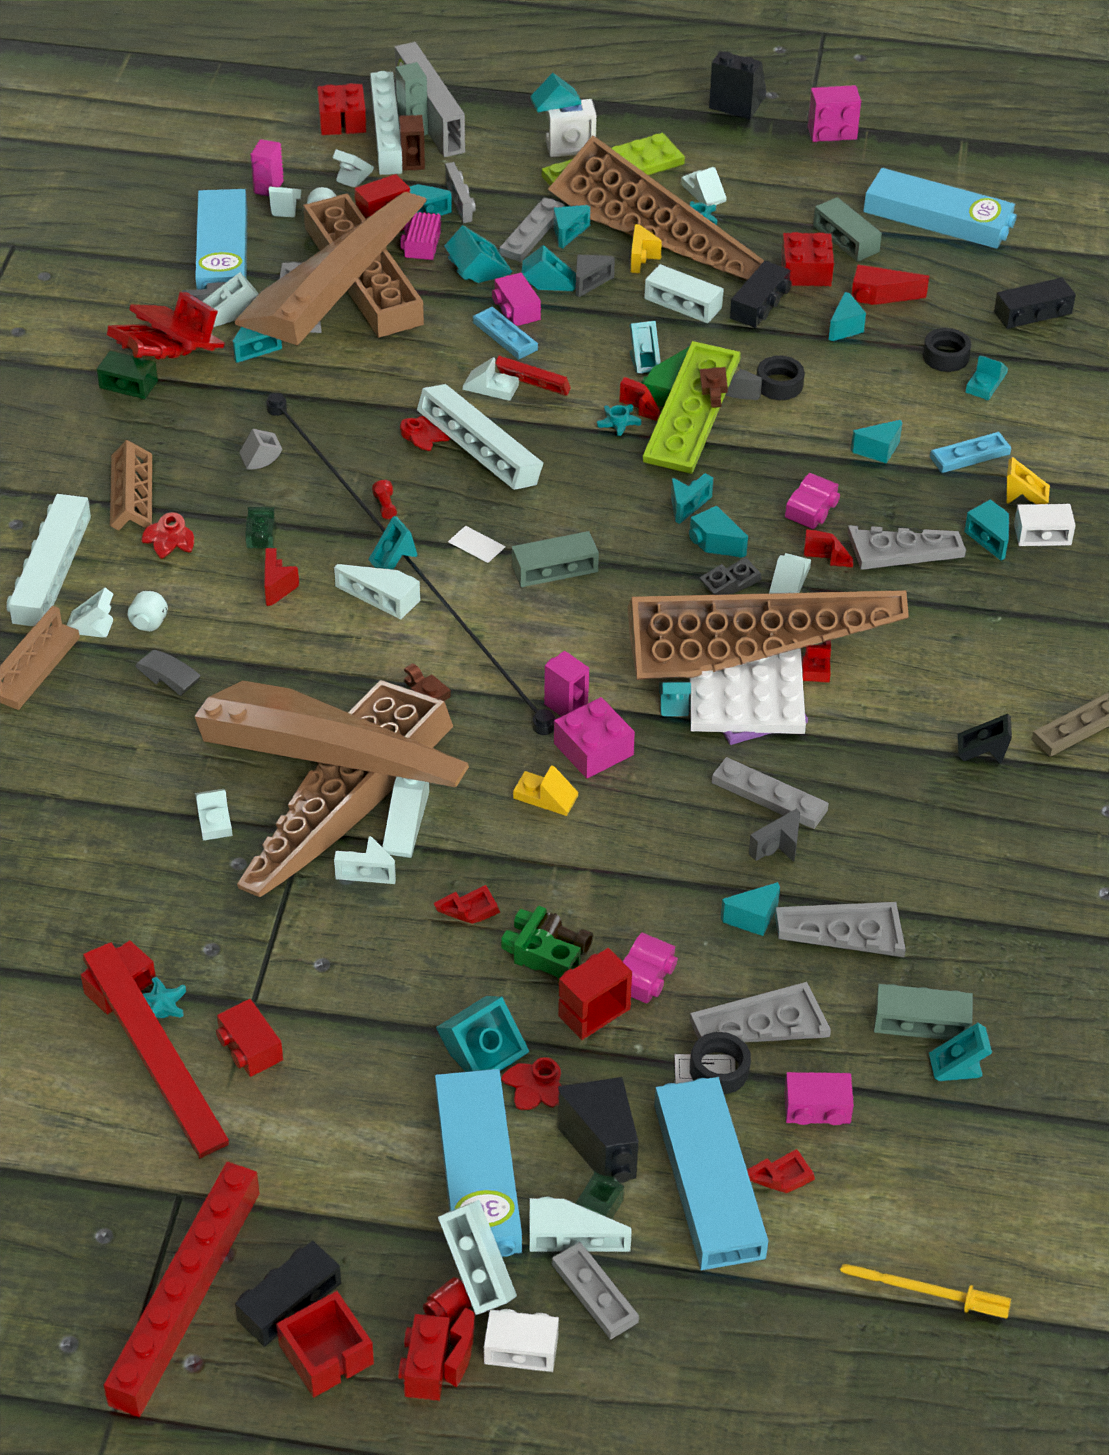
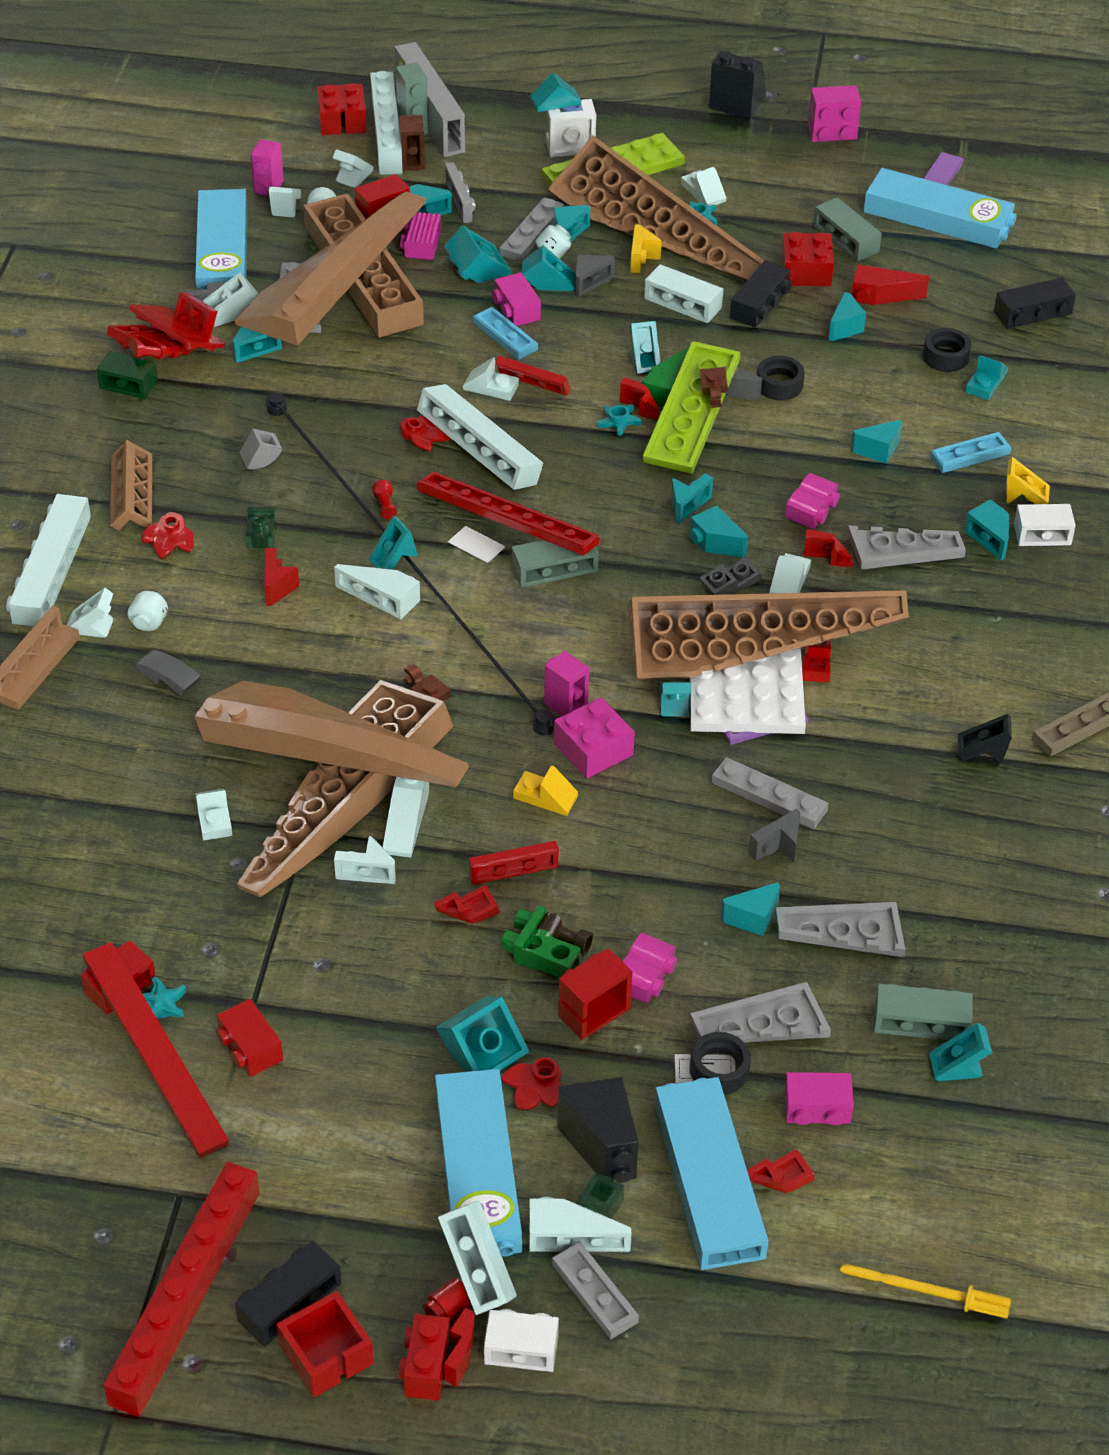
none -> red tile [417,471,600,556]
none -> red tile [469,840,559,885]
none -> light aqua head [536,224,571,259]
none -> medium lavender tile [924,152,963,186]

